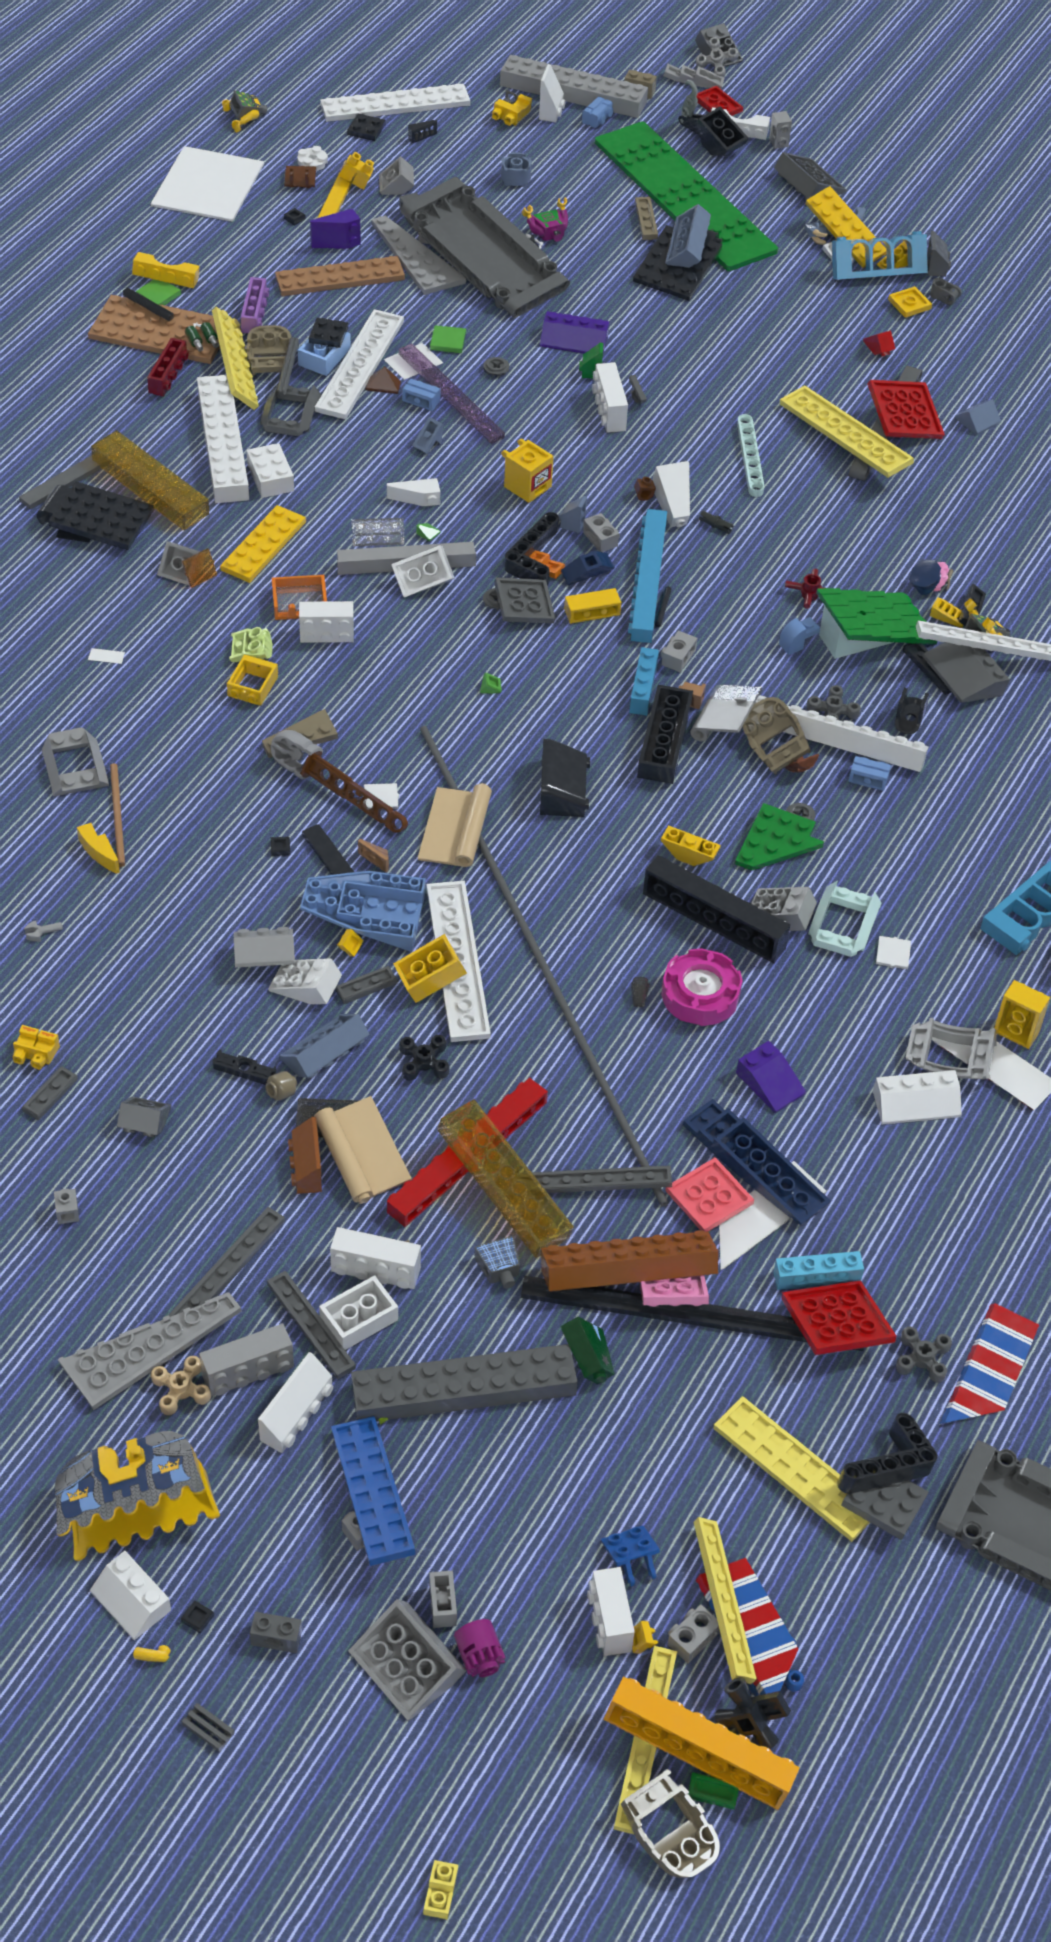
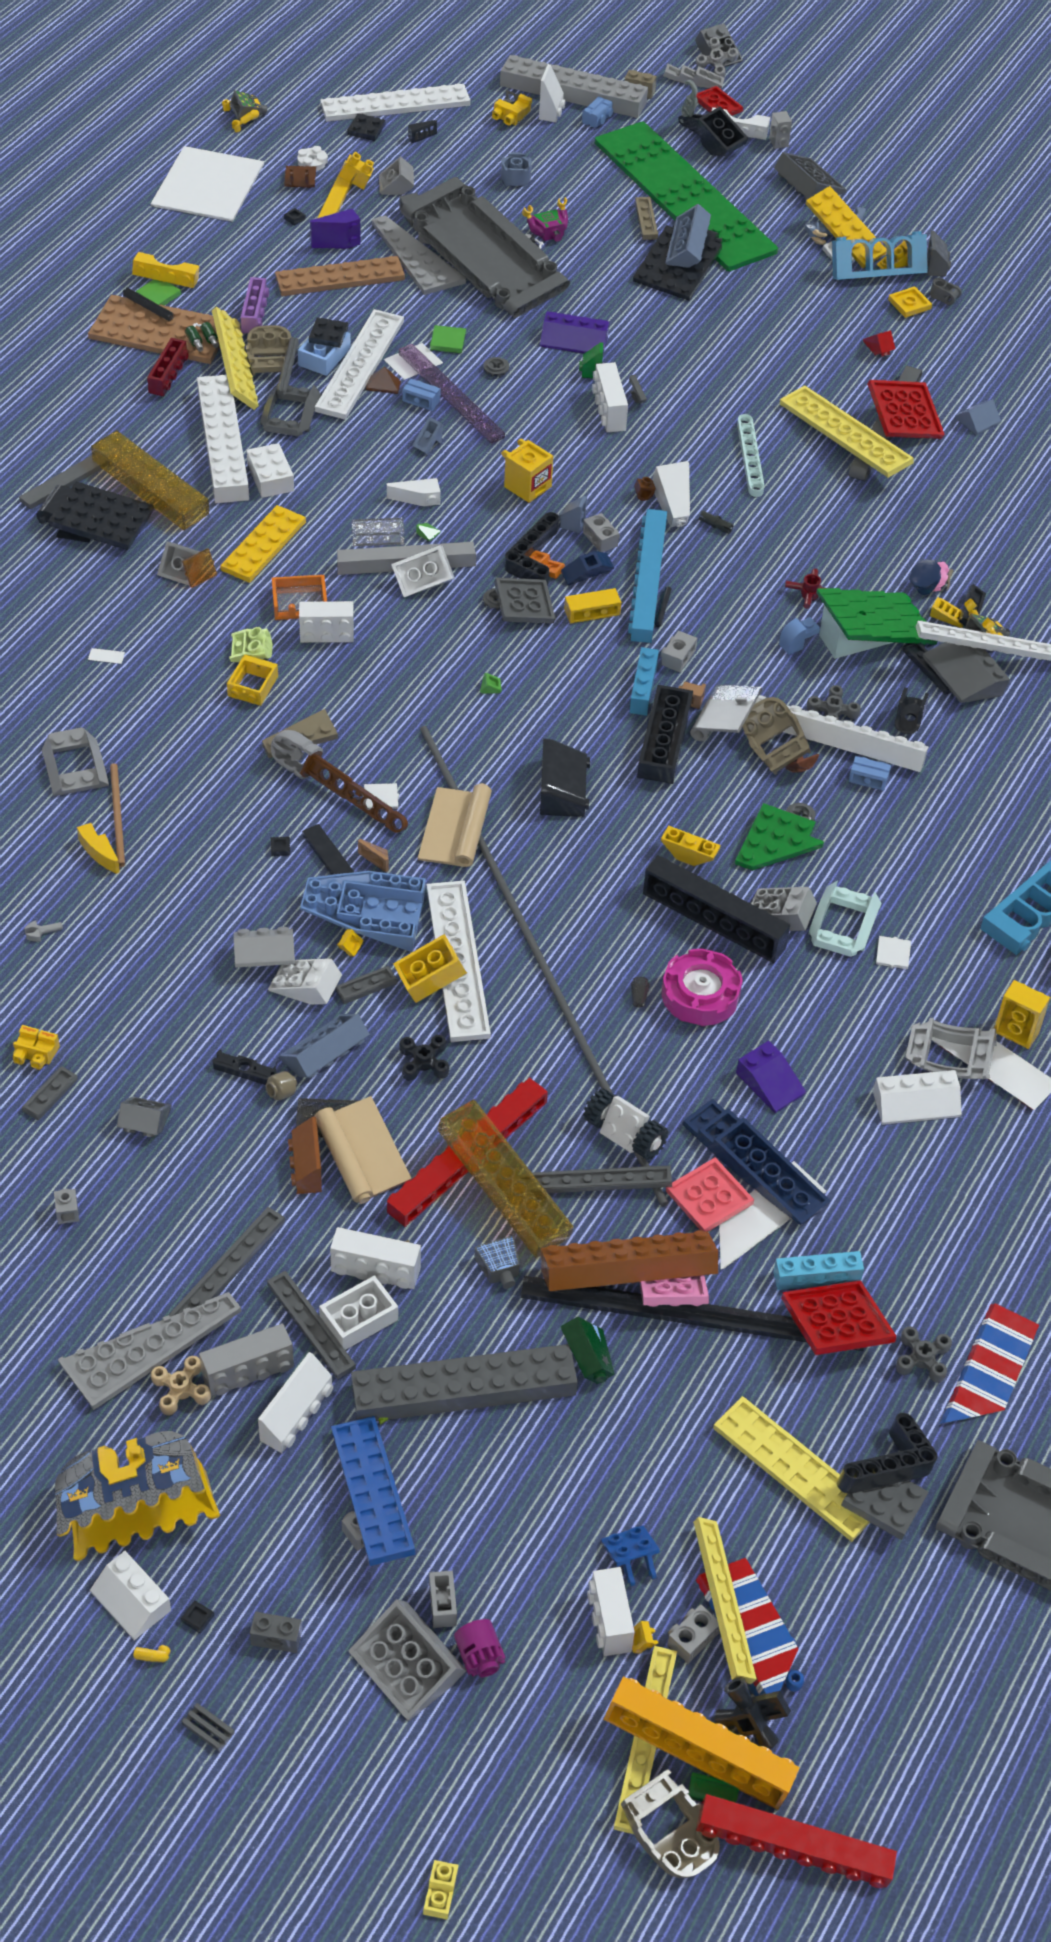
none -> plate [583,1088,669,1160]
none -> red brick [696,1794,897,1888]

